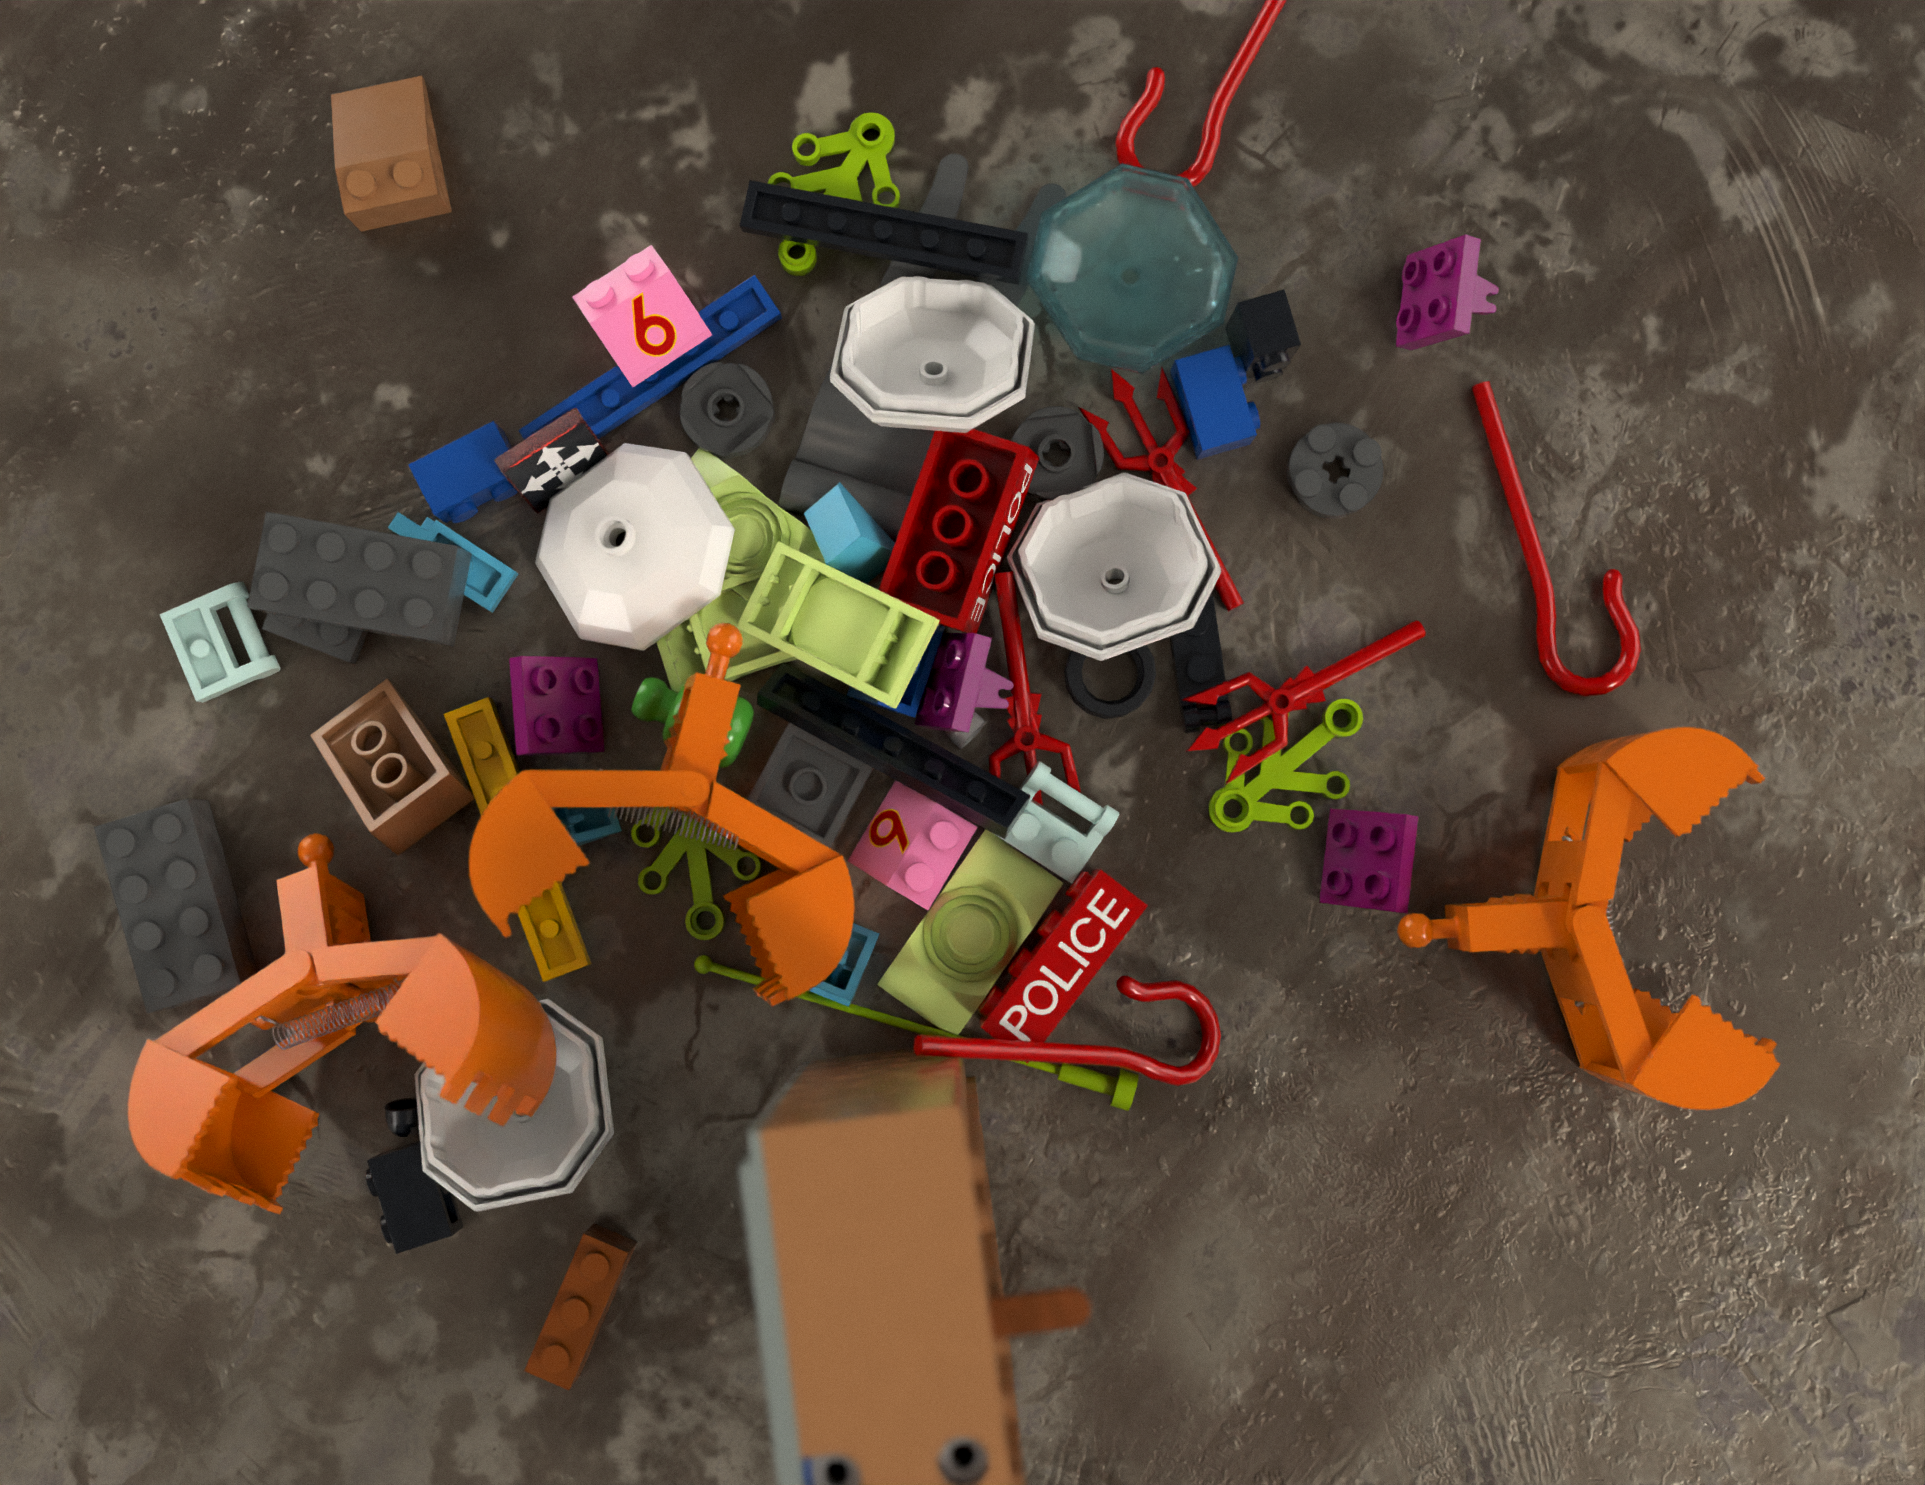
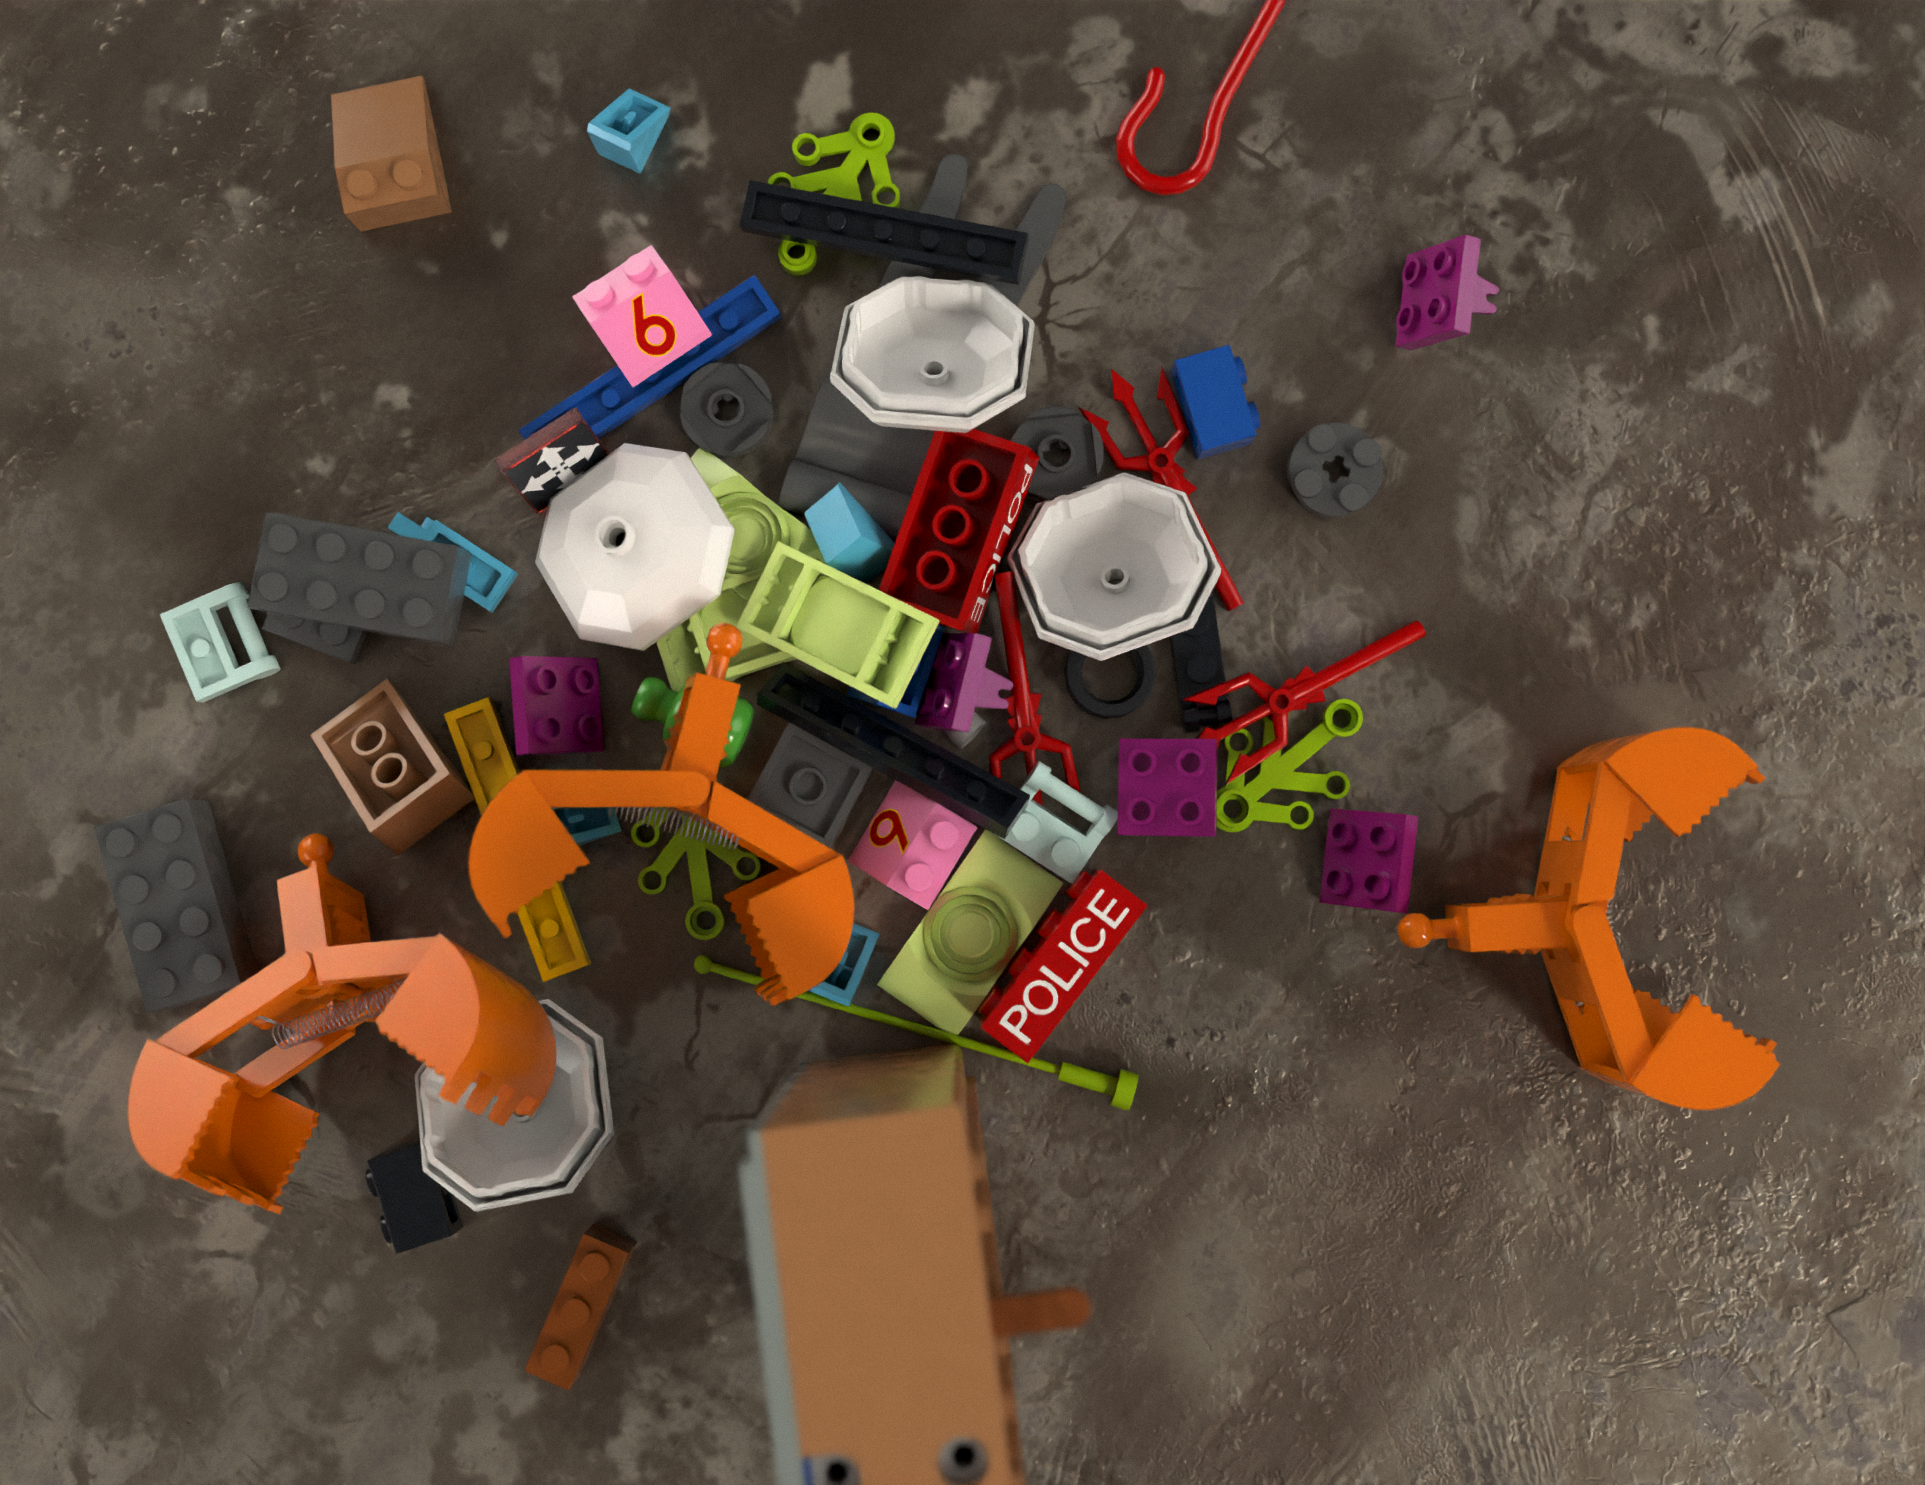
black hinge [385,1098,419,1137] -> none
blue brick [408,421,520,523] -> none
red piece [914,975,1221,1086] -> none
clear light blue rock [1026,163,1238,374] -> none
black brick [1225,289,1301,383] -> none
red piece [1471,381,1641,697] -> none
none -> medium azure slope [587,88,671,174]
none -> magenta plate [1118,738,1217,837]

